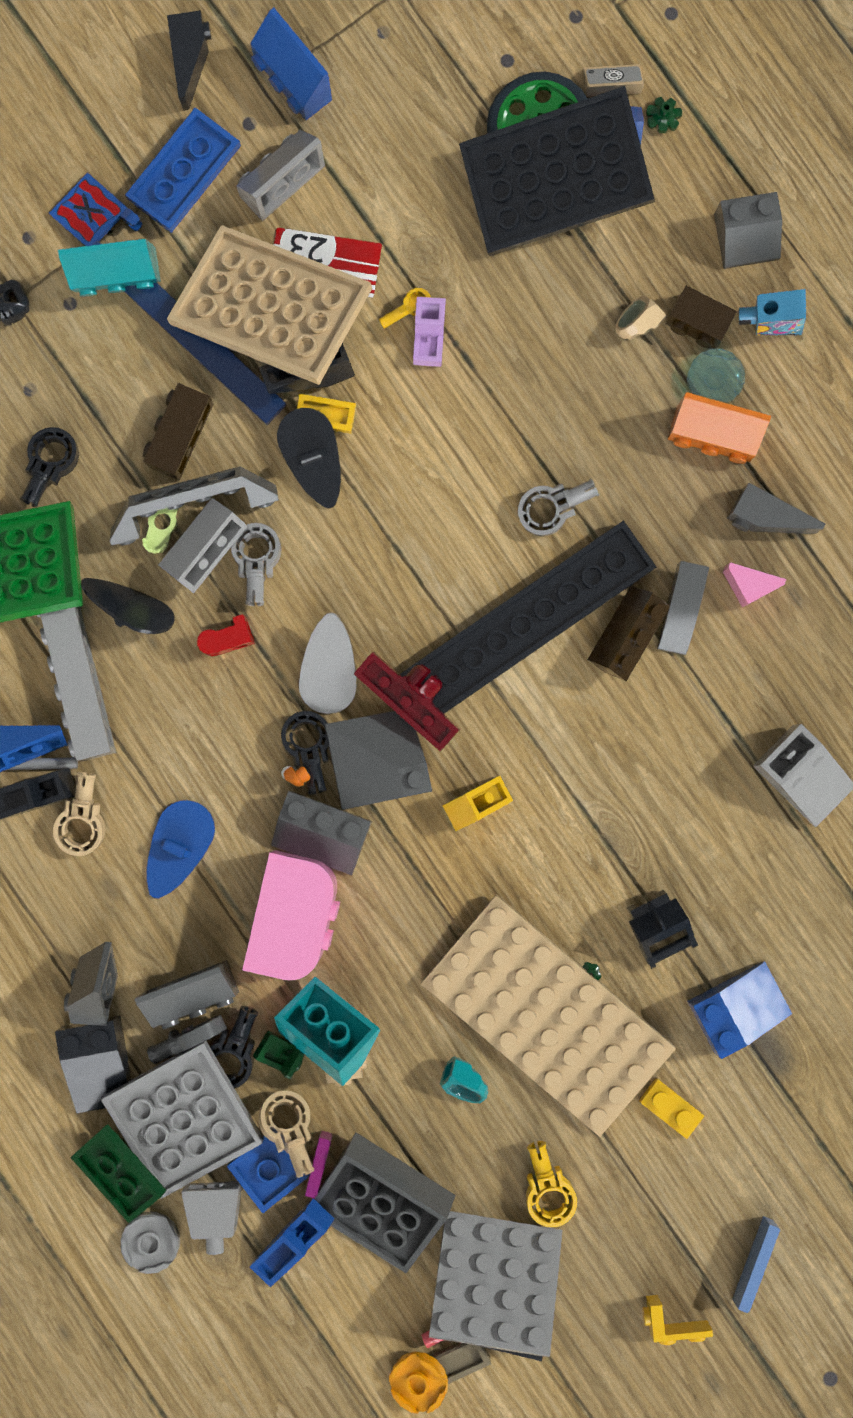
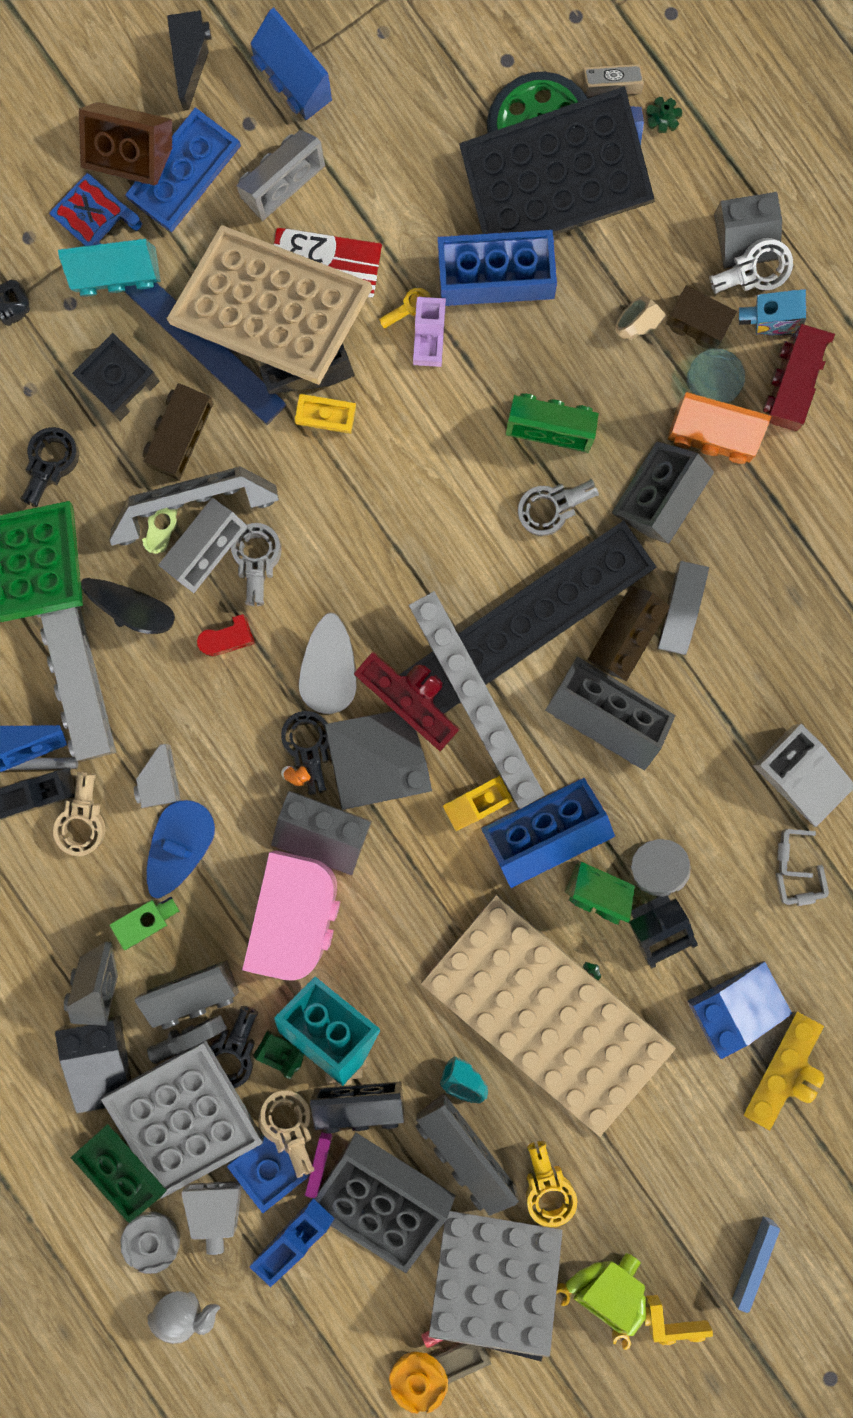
black shield [277,408,341,508] -> none
yellow plate [639,1077,704,1139] -> none
bright pink slope [723,563,786,608] -> none
dark grey slope [727,483,826,534] -> none
none -> black panel [72,333,160,422]
none -> reddish brown slope [79,102,172,186]
none -> bright green torso [110,897,180,951]
none -> light grey slope [134,744,181,808]
none -> light grey hair [148,1291,220,1344]
none -> black slope [310,1081,404,1134]
none -> light grey plate [408,591,545,809]
none -> dark grey slope [415,1093,519,1216]
none -> blue slope [438,230,557,306]
none -> blue slope [481,778,615,888]
none -> green slope [506,393,599,453]
none -> dark grey slope [545,656,676,771]
none -> lime torso [556,1253,646,1350]
none -> green slope [564,860,635,925]
none -> dark grey slope [612,442,714,544]
none -> light grey tile [631,839,691,897]
none -> white pin [709,238,793,294]
none -> yellow plate [743,1011,824,1131]
none -> dark red wedge [763,324,835,432]
none -> light grey piece [776,865,829,906]
none -> light grey piece [777,829,816,878]

